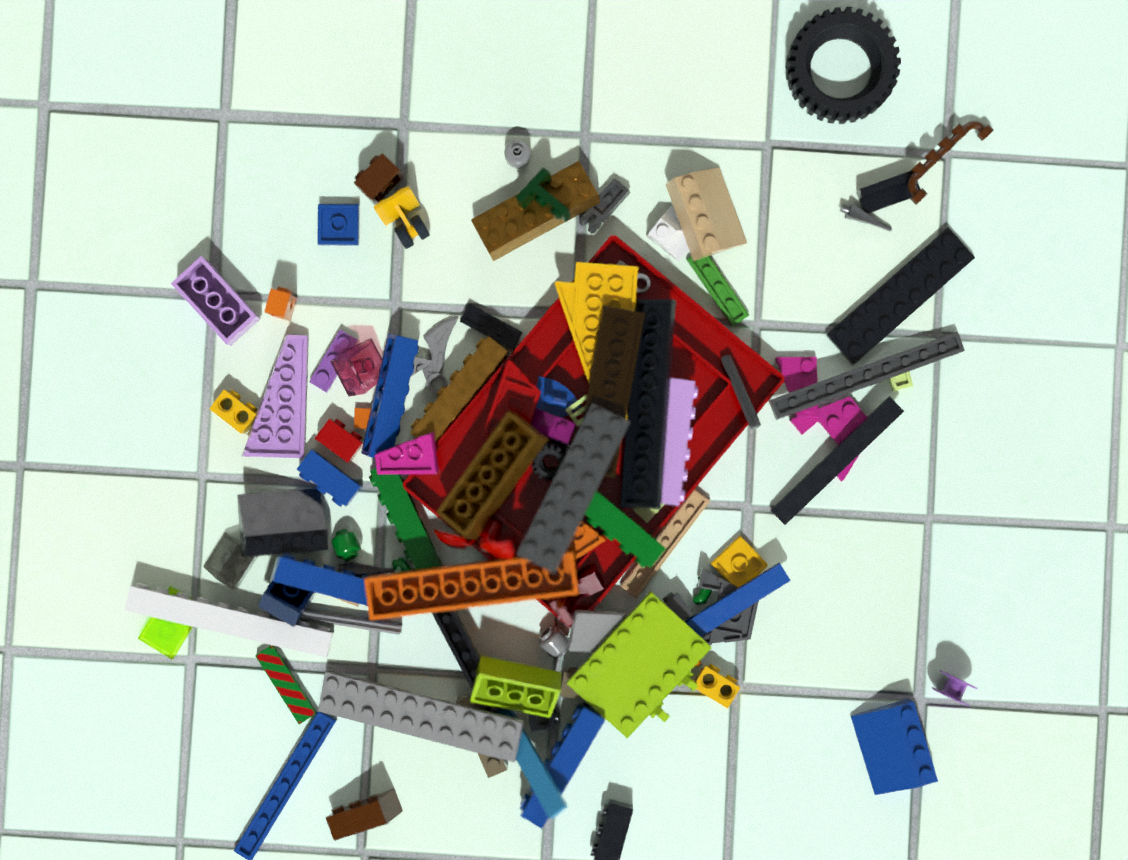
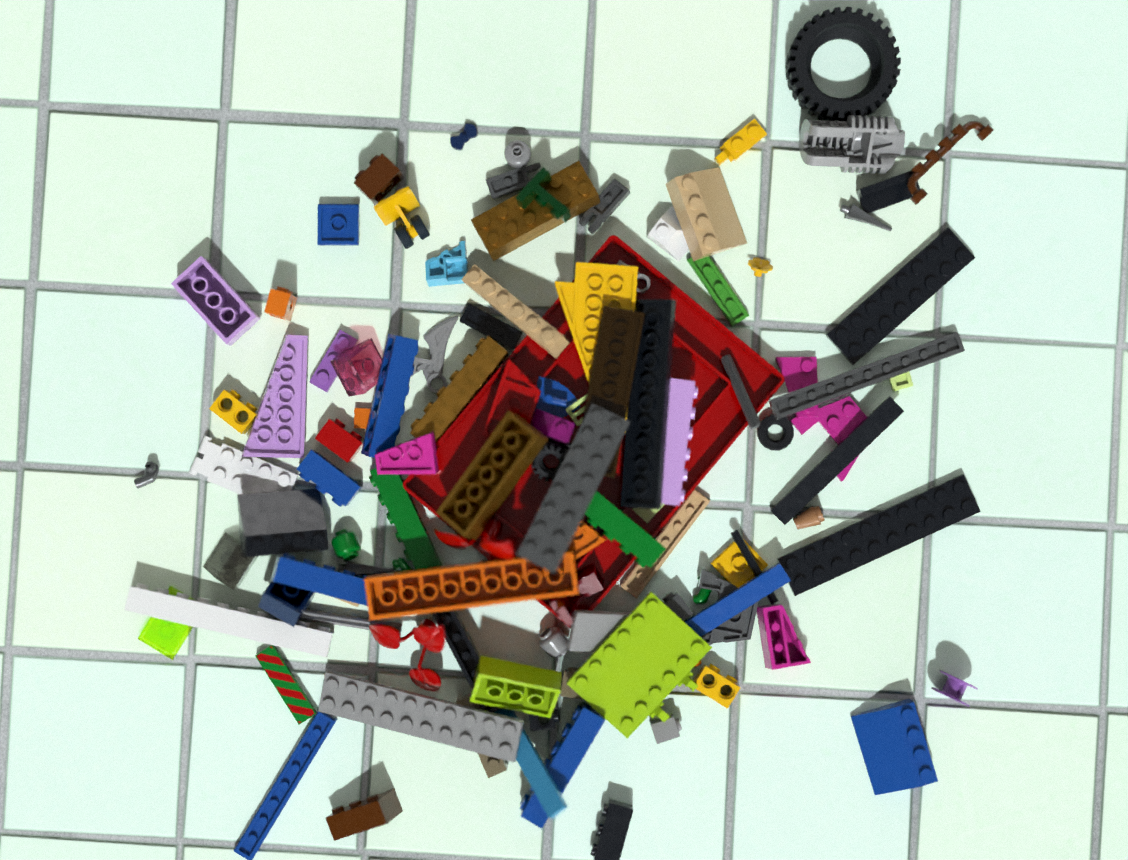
none -> dark grey arm [134,461,159,489]
none -> white hinge [189,435,299,494]
none -> red plant [369,619,445,692]
none -> medium azure slope [425,241,468,287]
none -> dark blue piece [450,123,478,151]
none -> tan brick [461,264,569,358]
none -> dark grey hinge [486,163,541,200]
none -> light grey brick [650,714,682,744]
none -> yellow hinge [714,118,767,166]
none -> black bar [730,530,779,605]
none -> yellow plant [747,257,773,277]
none -> black tyre [757,414,794,451]
none -> dark pink wedge [757,604,811,670]
none -> black plate [777,474,981,596]
none -> medium nougat cone [793,505,825,530]
none -> light grey connector [799,115,905,174]

